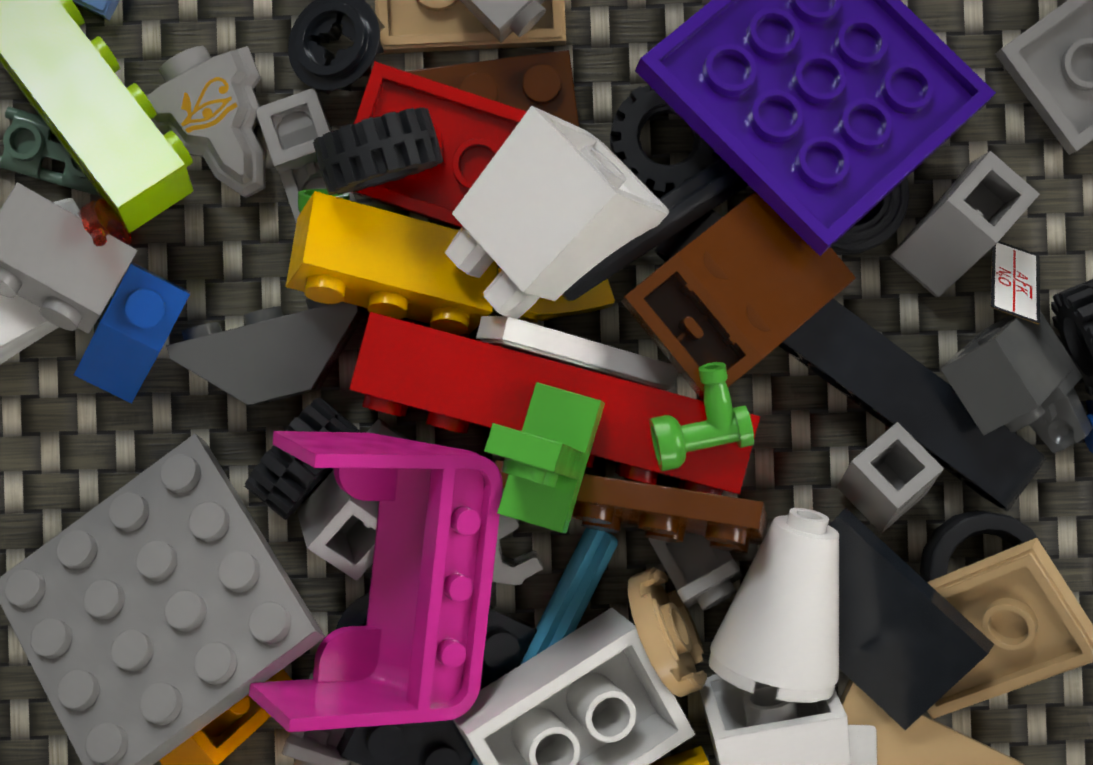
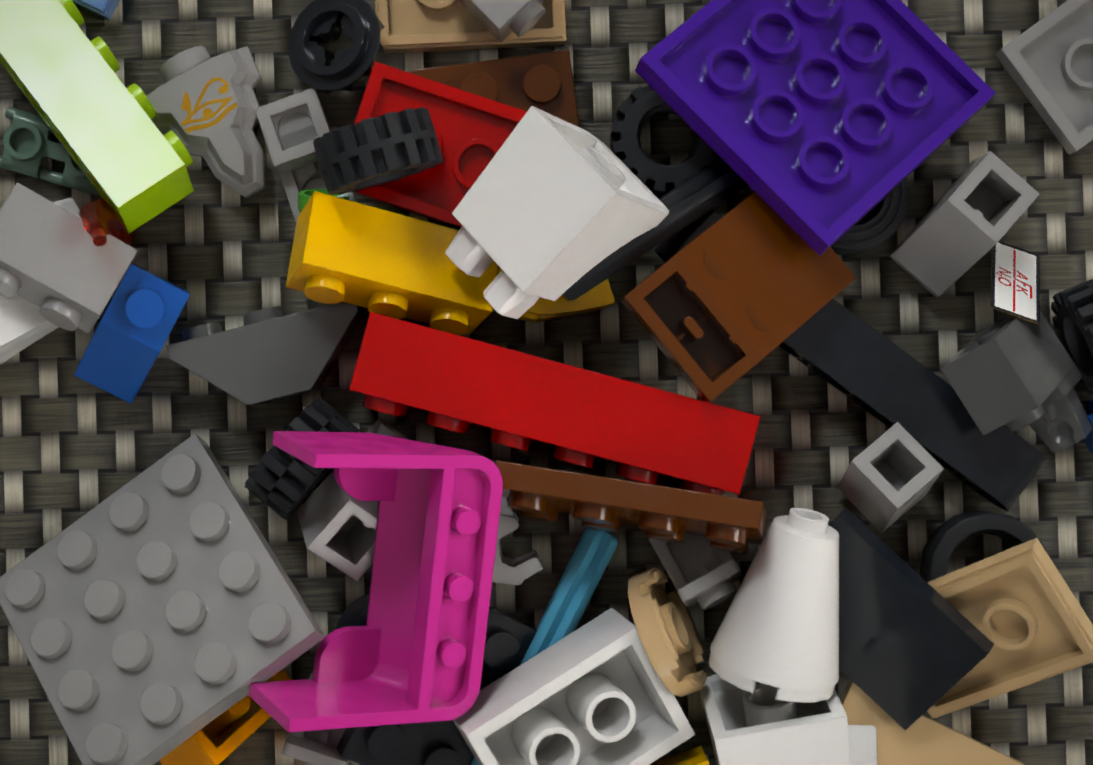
white tile [476,316,678,391] -> none
bright green bracket [484,382,605,534] -> none
bright green piece [650,362,754,472] -> none

